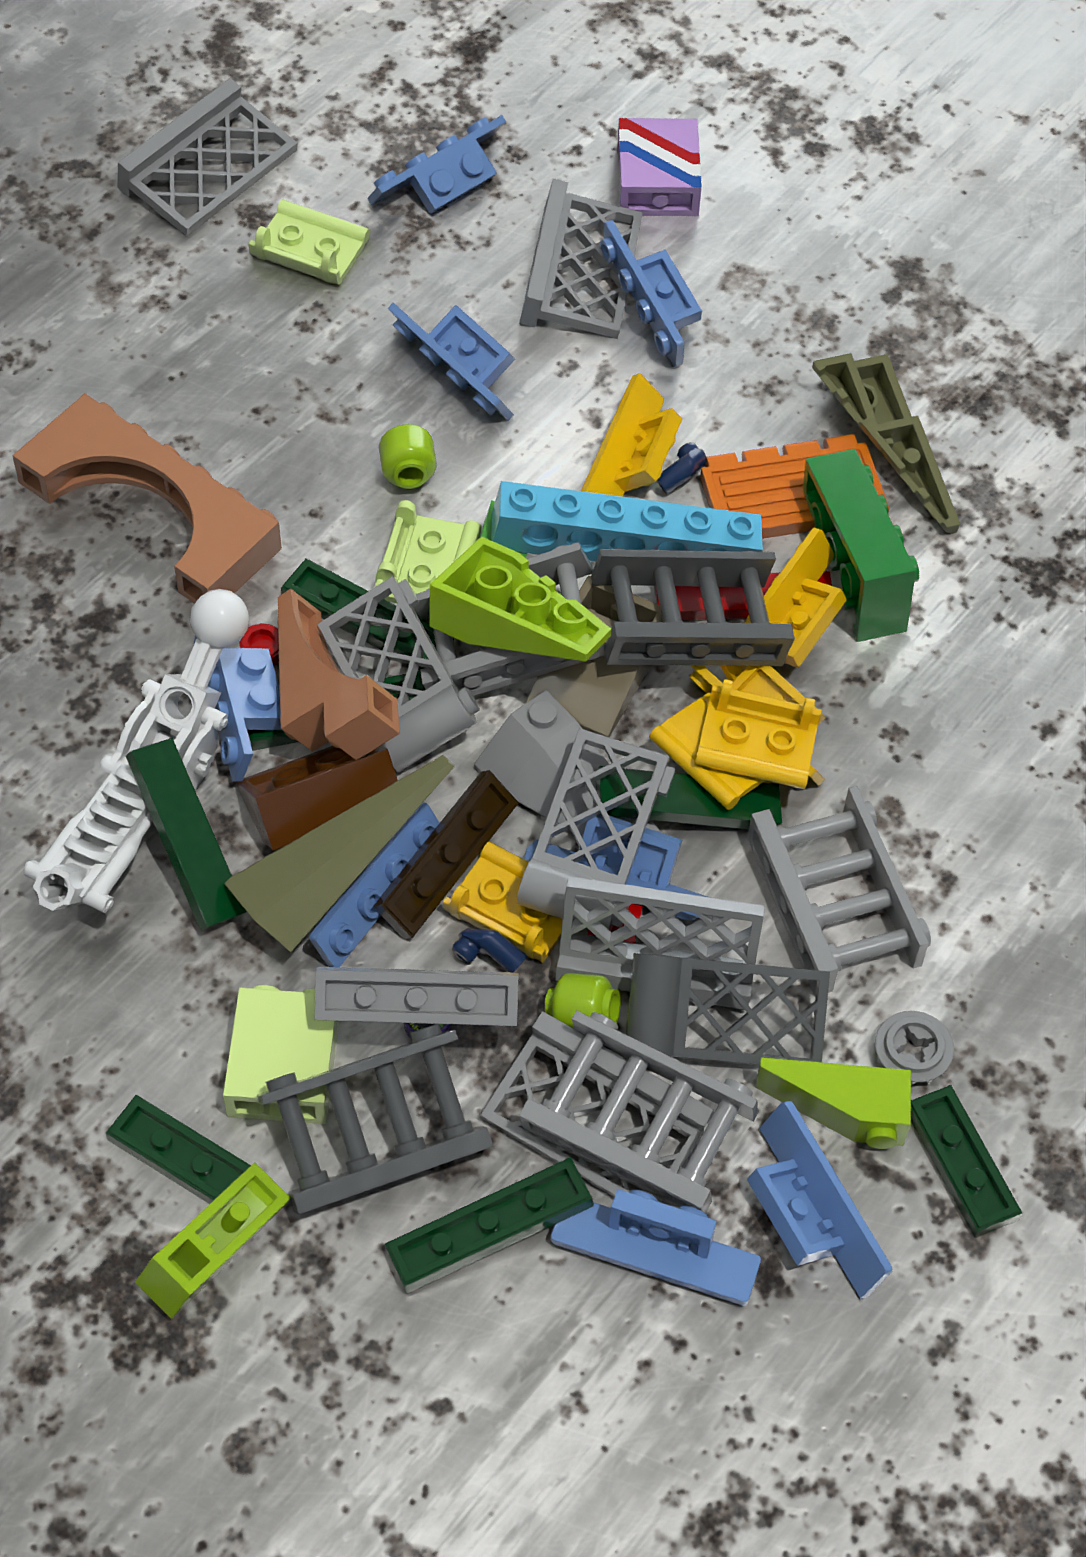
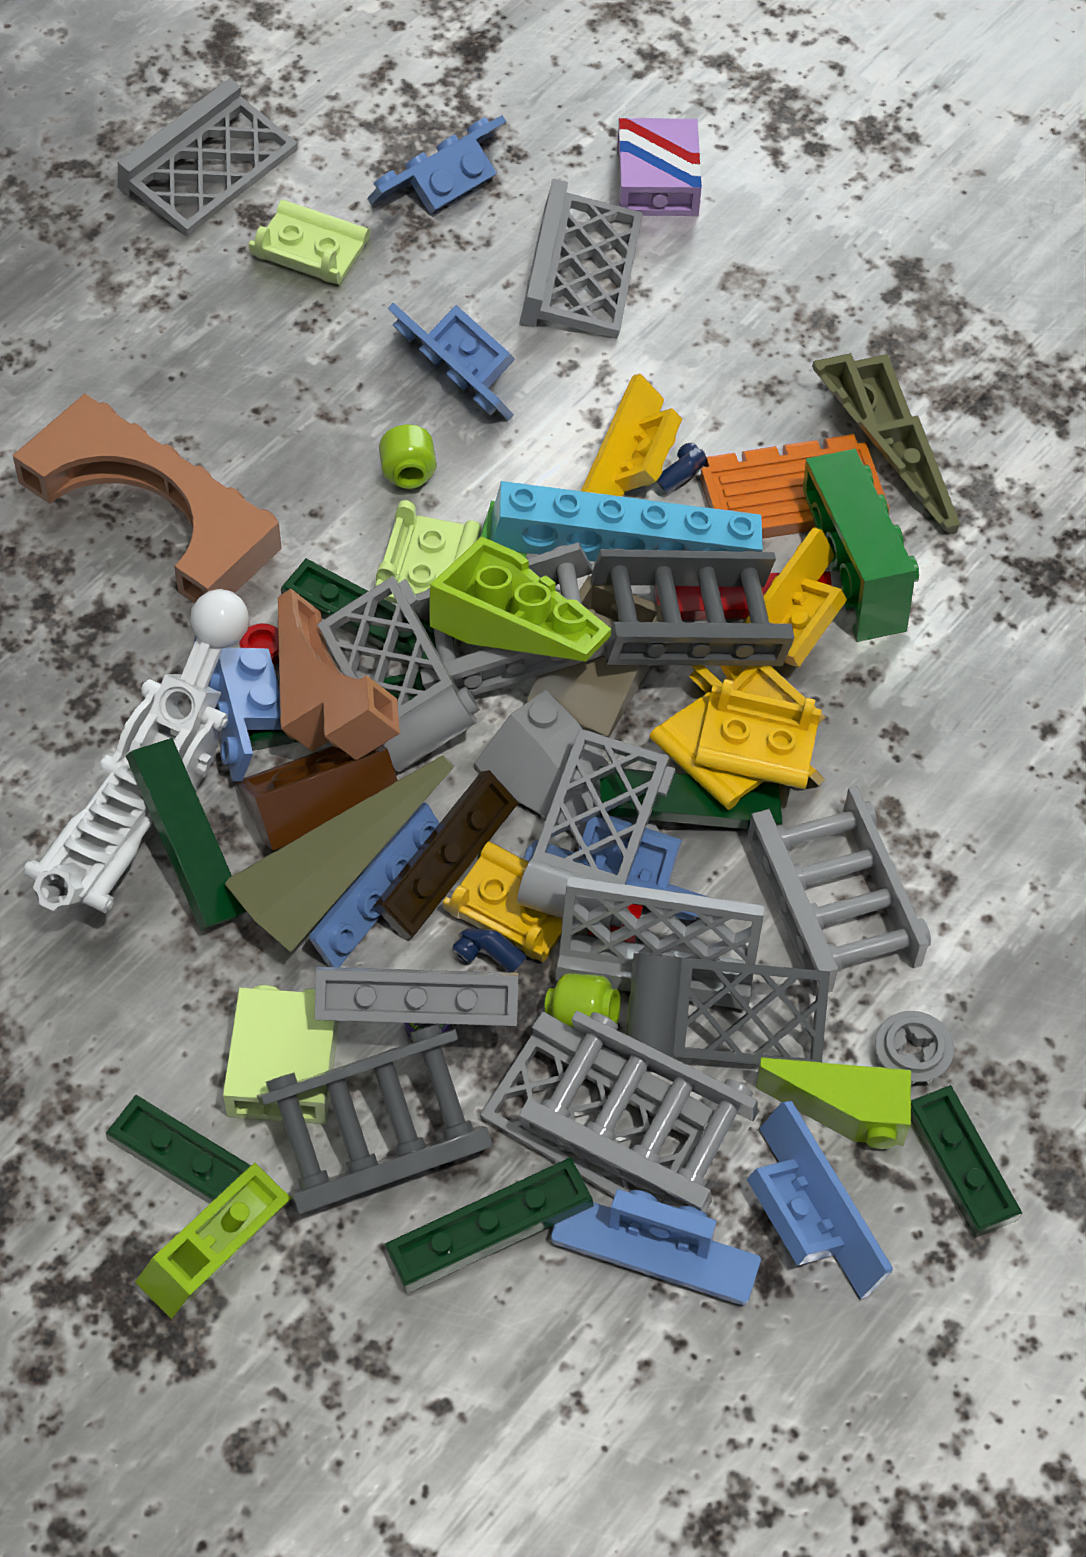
medium blue bracket [600,220,702,367] -> none

